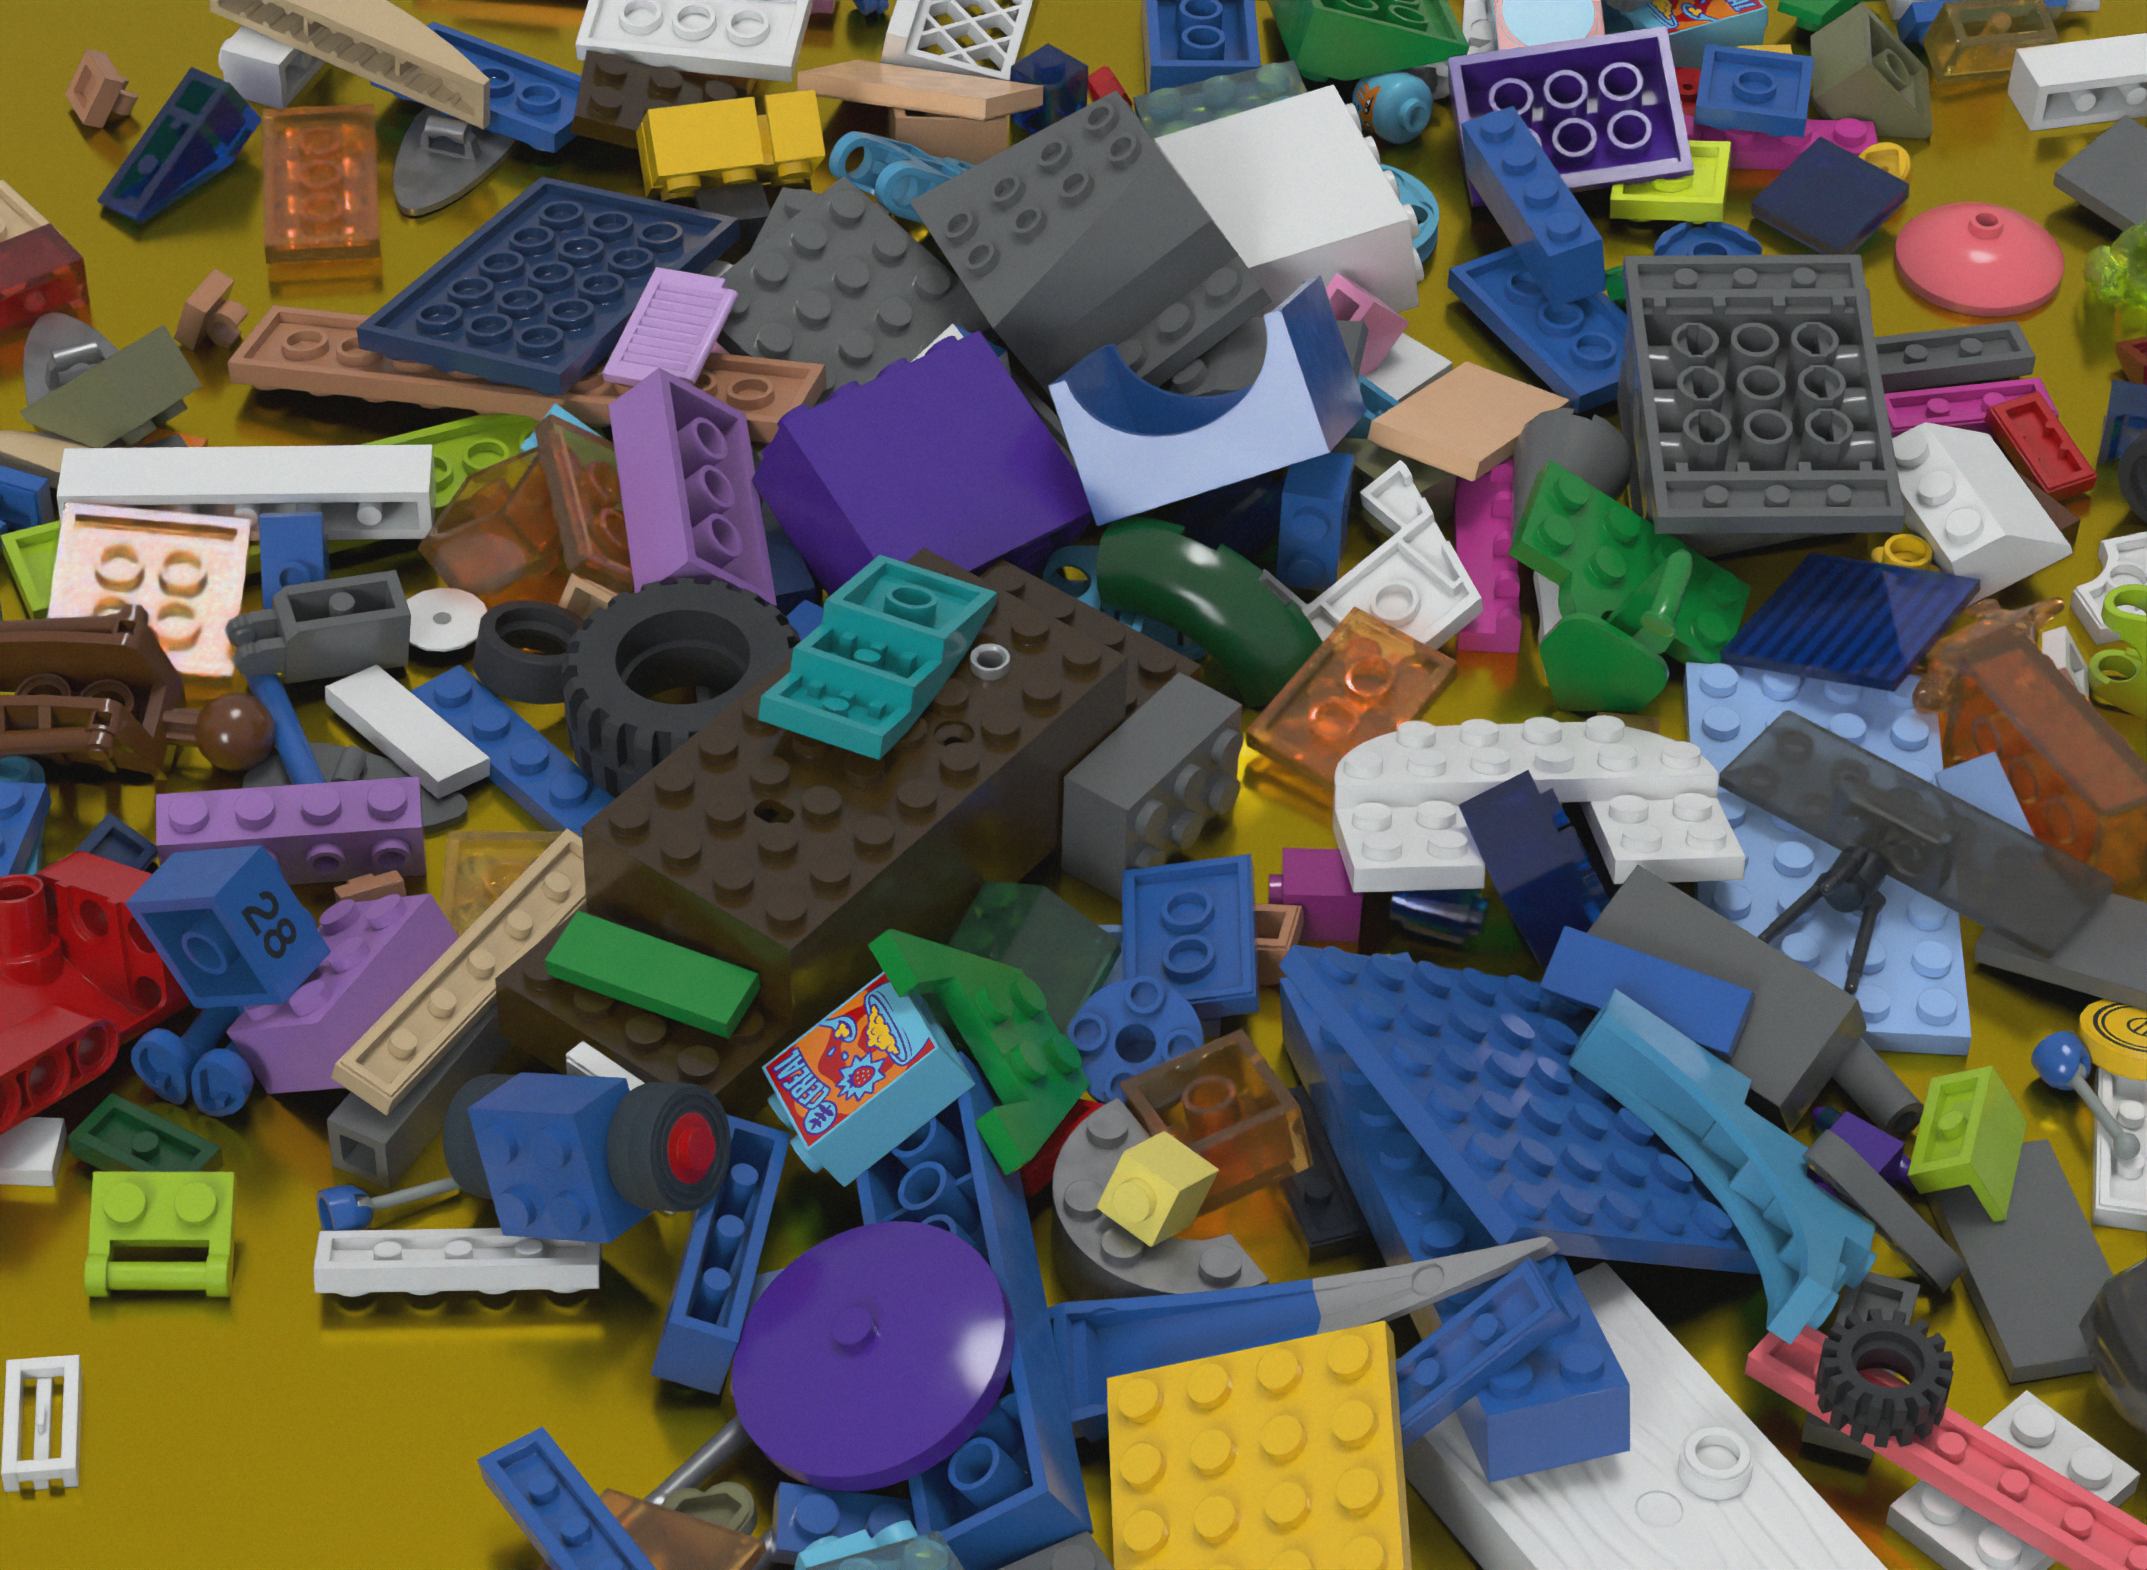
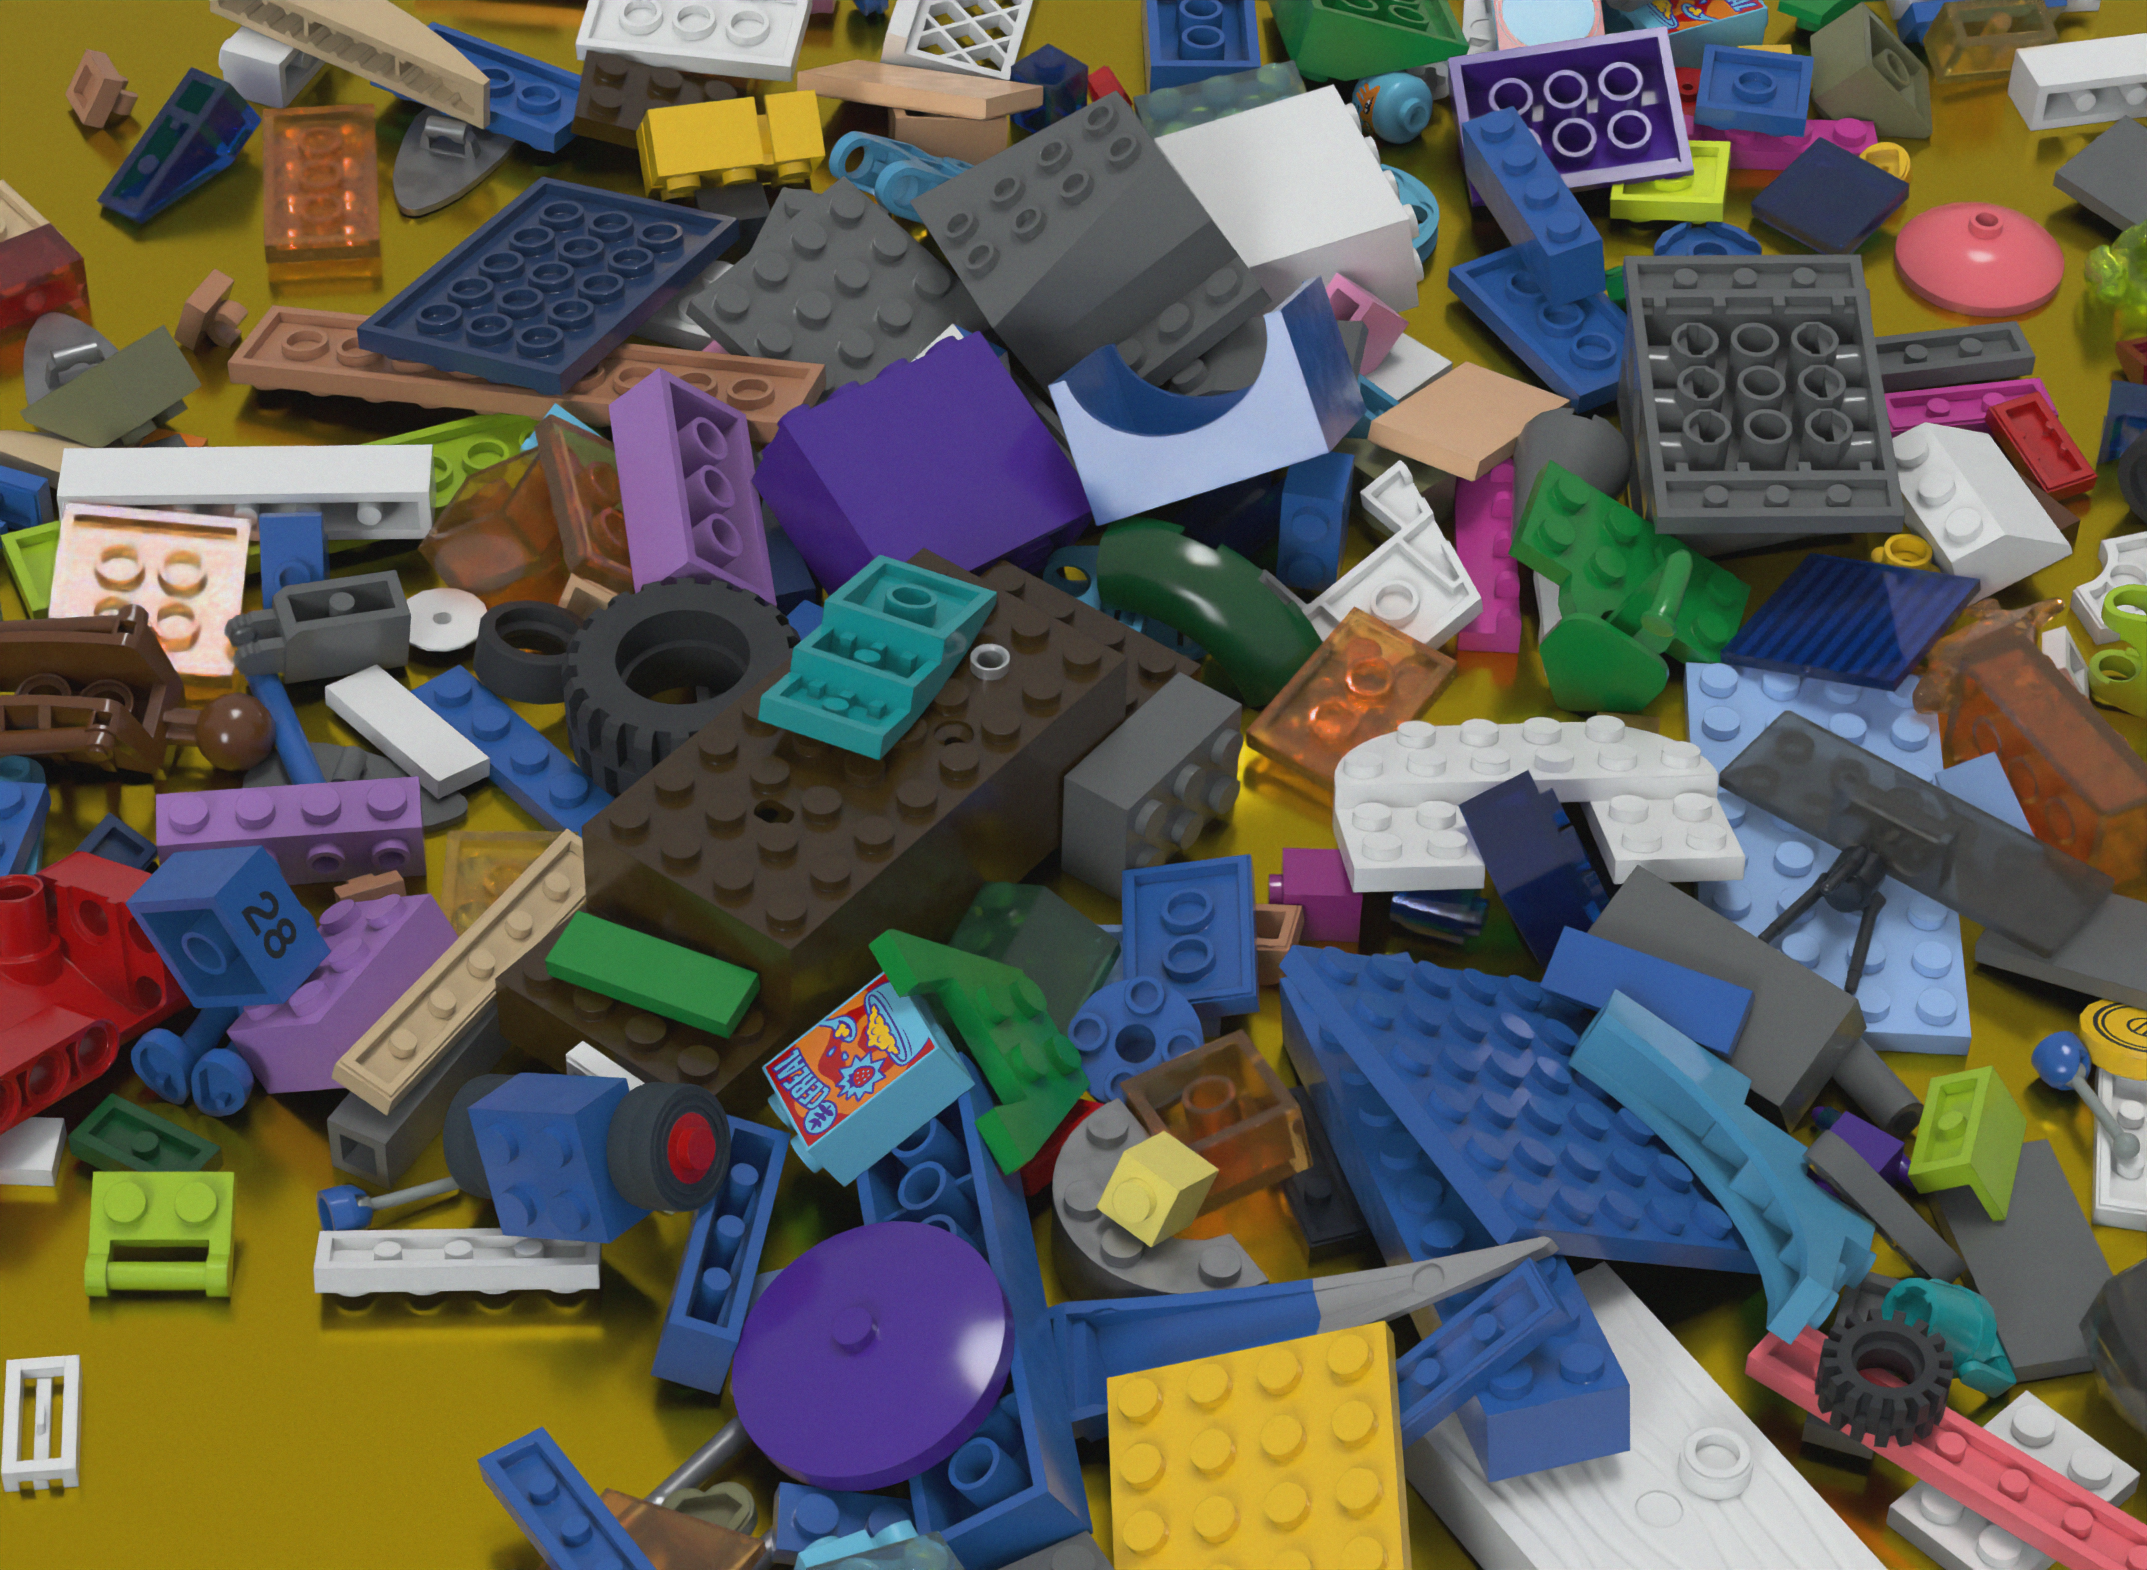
lavender window [602,267,739,386] -> none
none -> teal piece [1881,1278,2017,1398]

